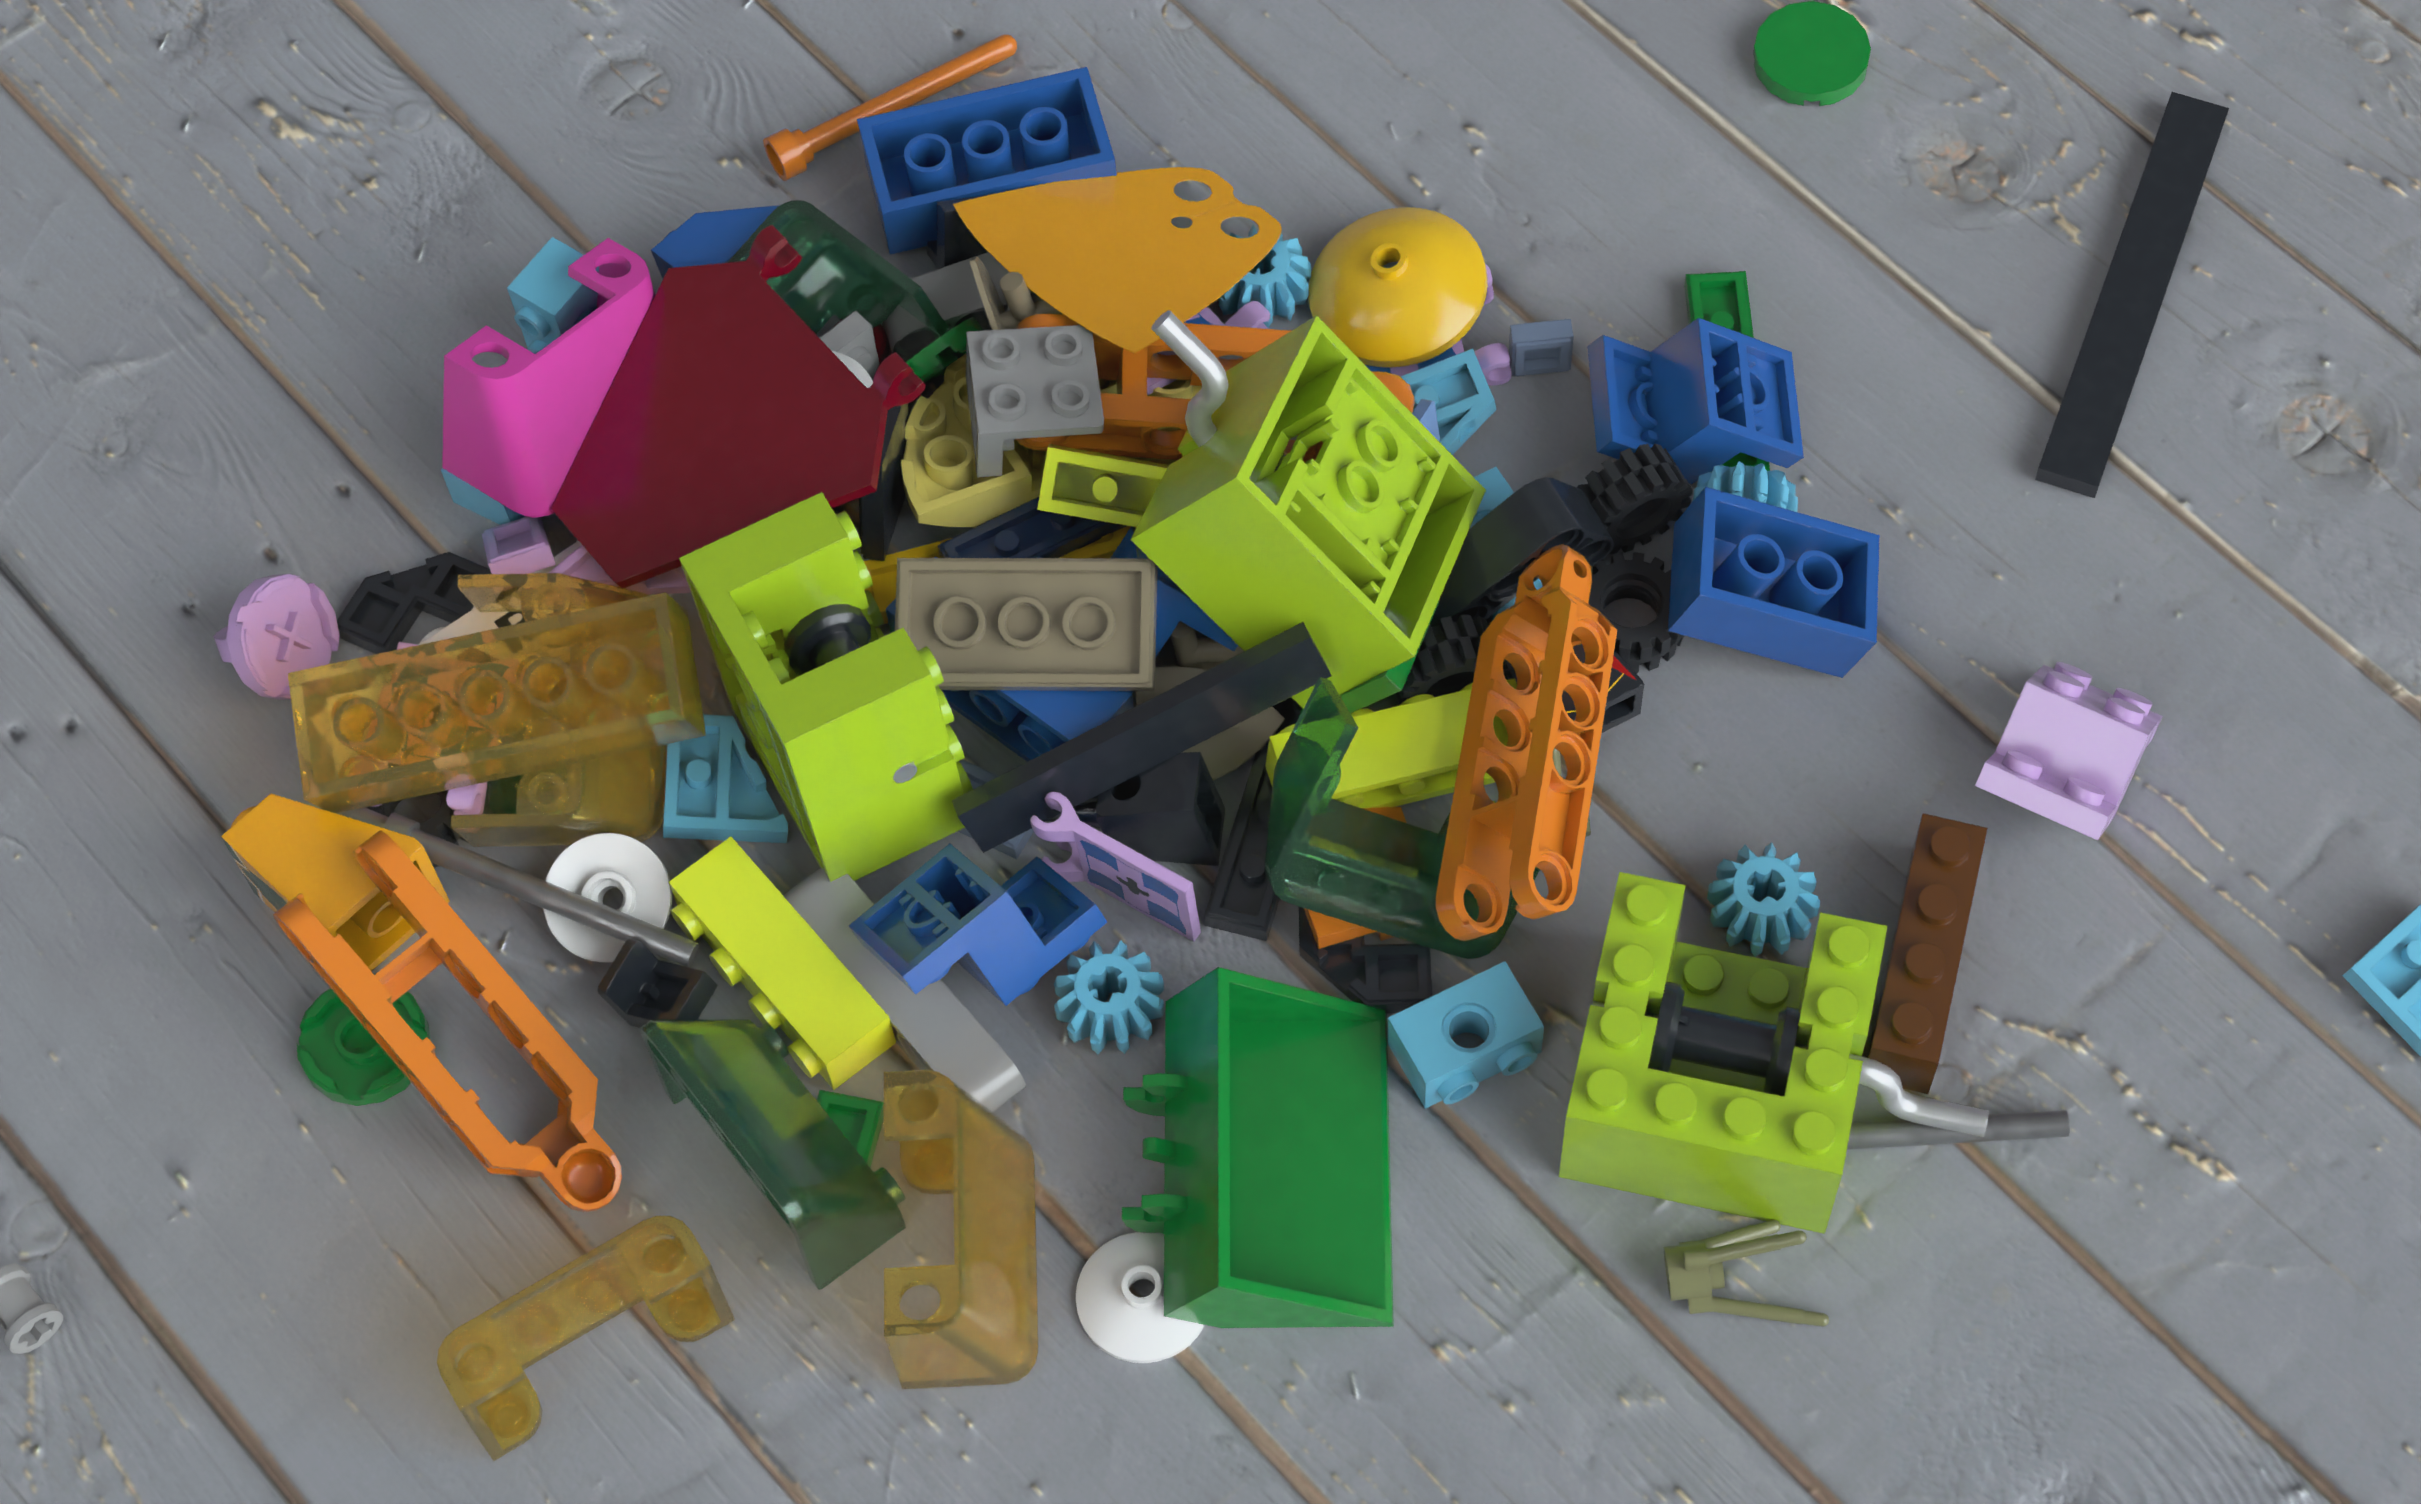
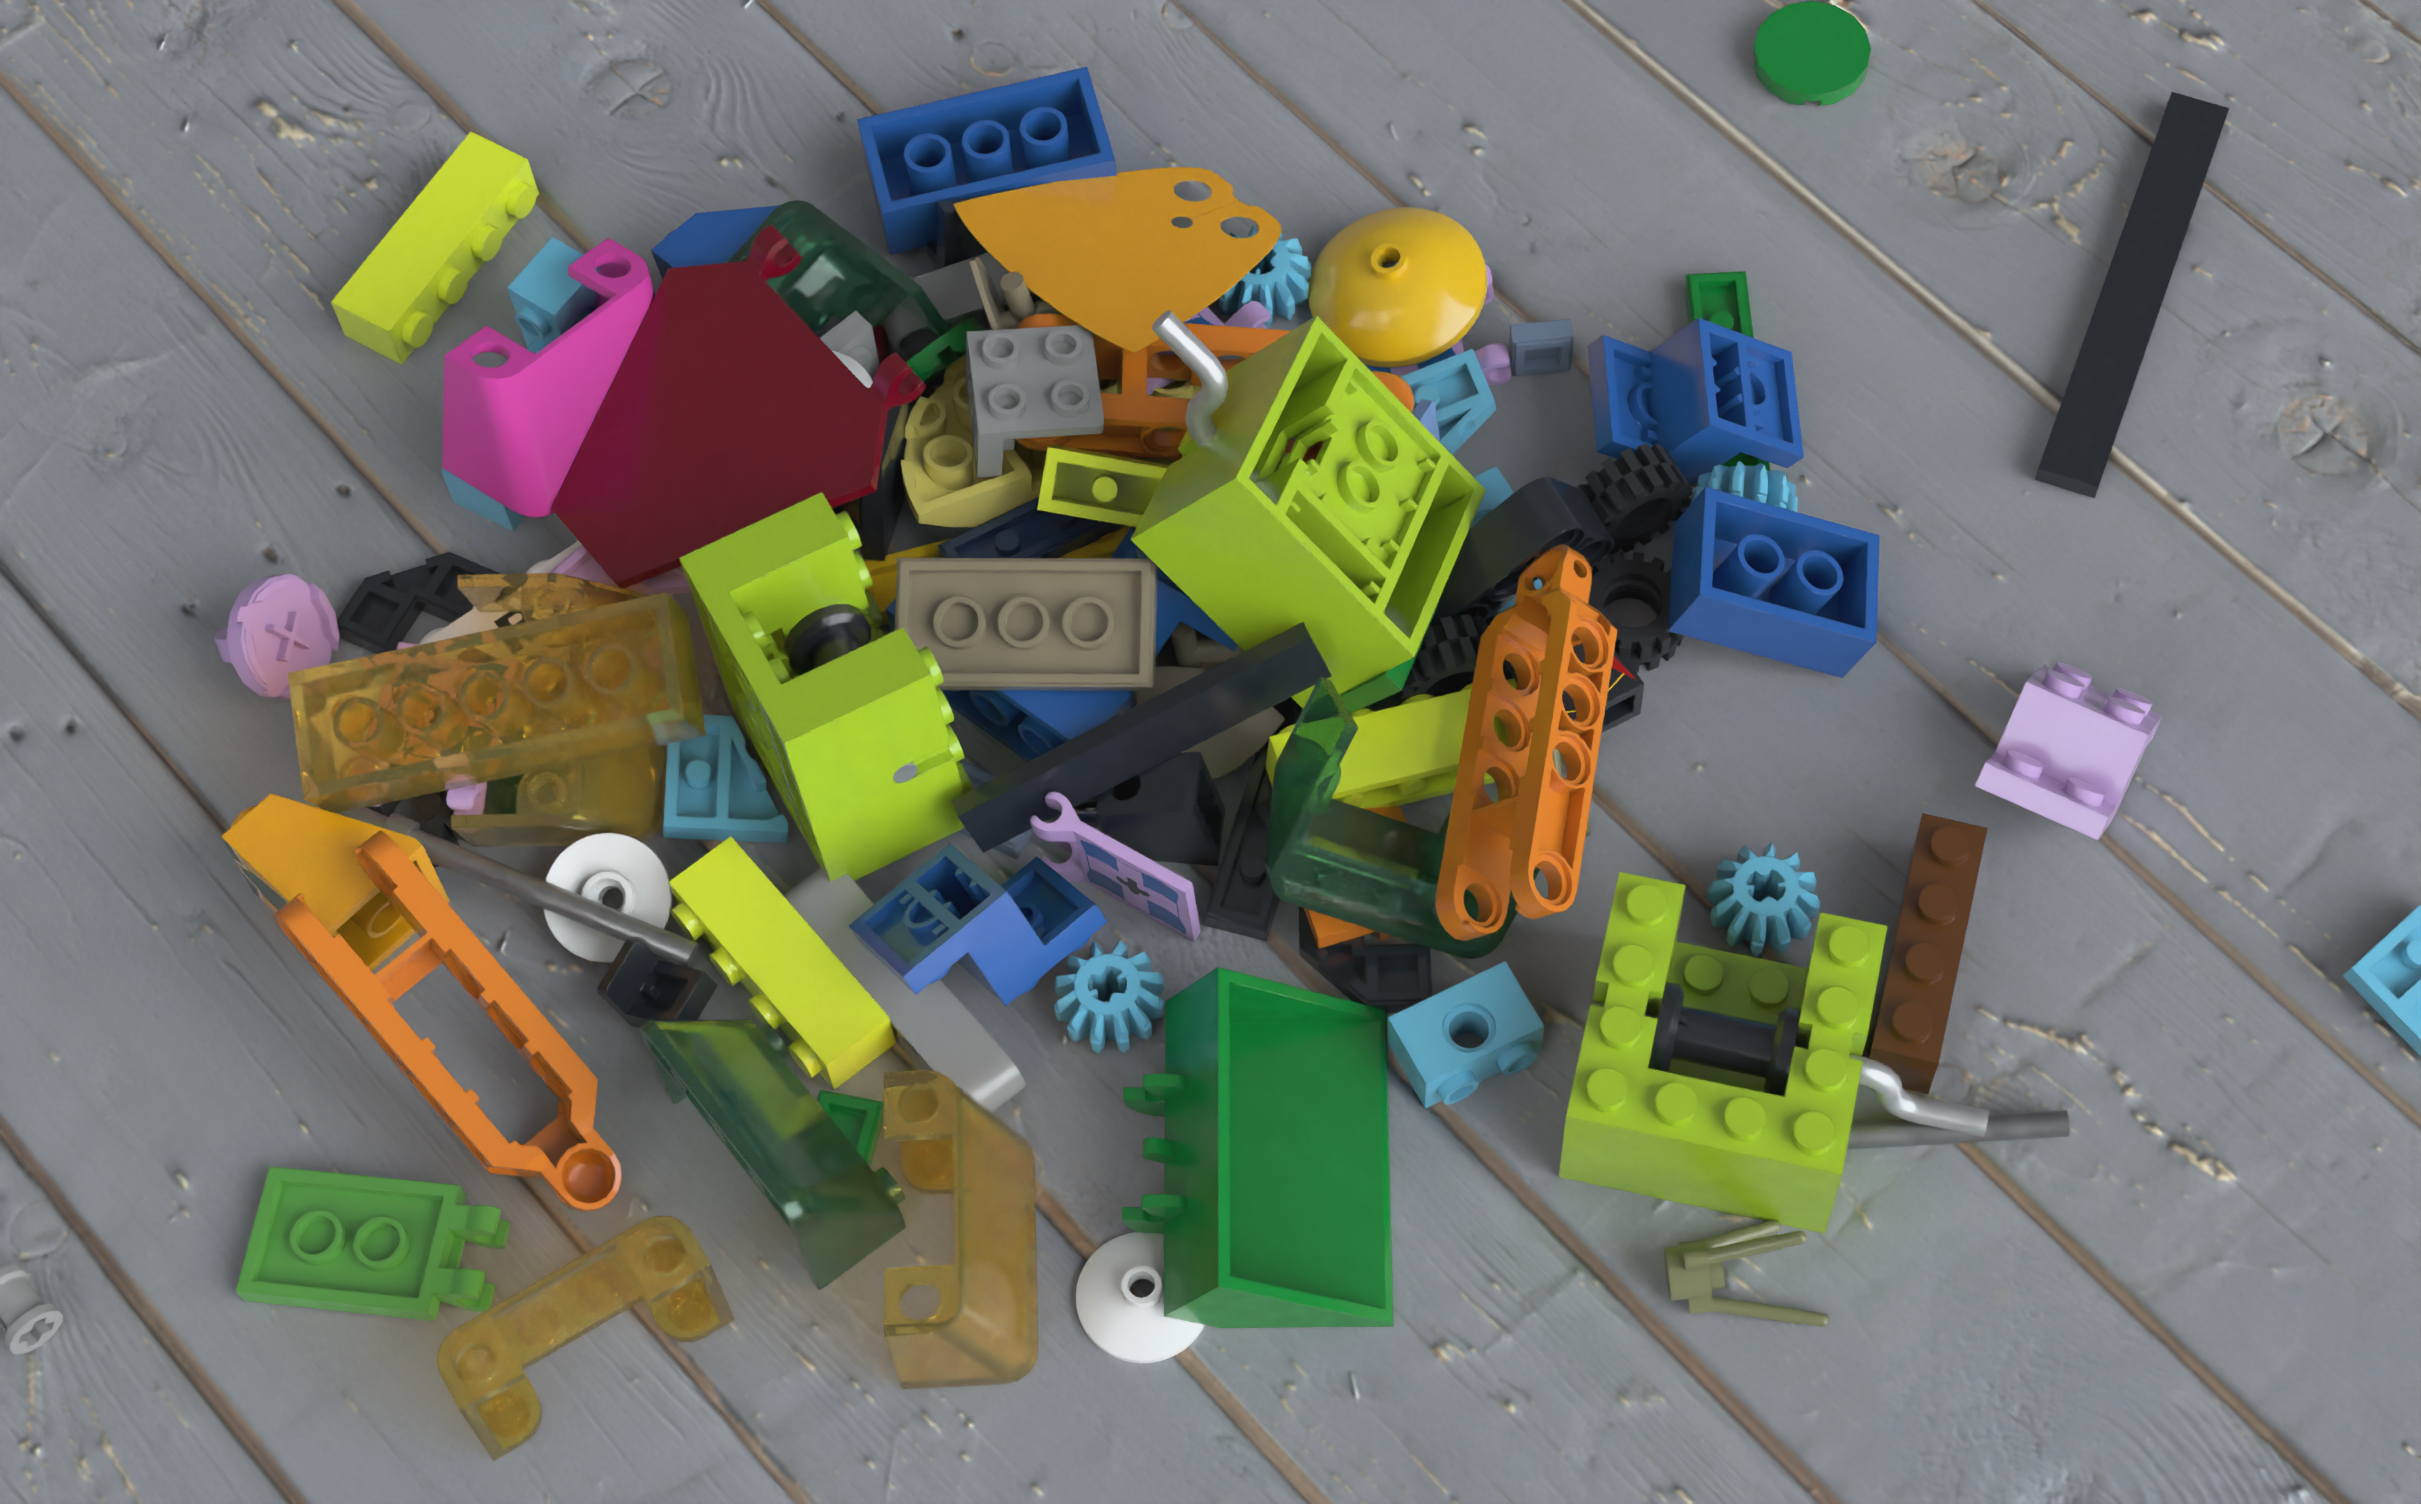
green tile [297,988,430,1106] -> none
lavender tile [482,517,556,584] -> none
orange piece [763,34,1017,181] -> none
none -> bright green tile [235,1166,511,1321]
none -> neon yellow brick [331,132,539,365]

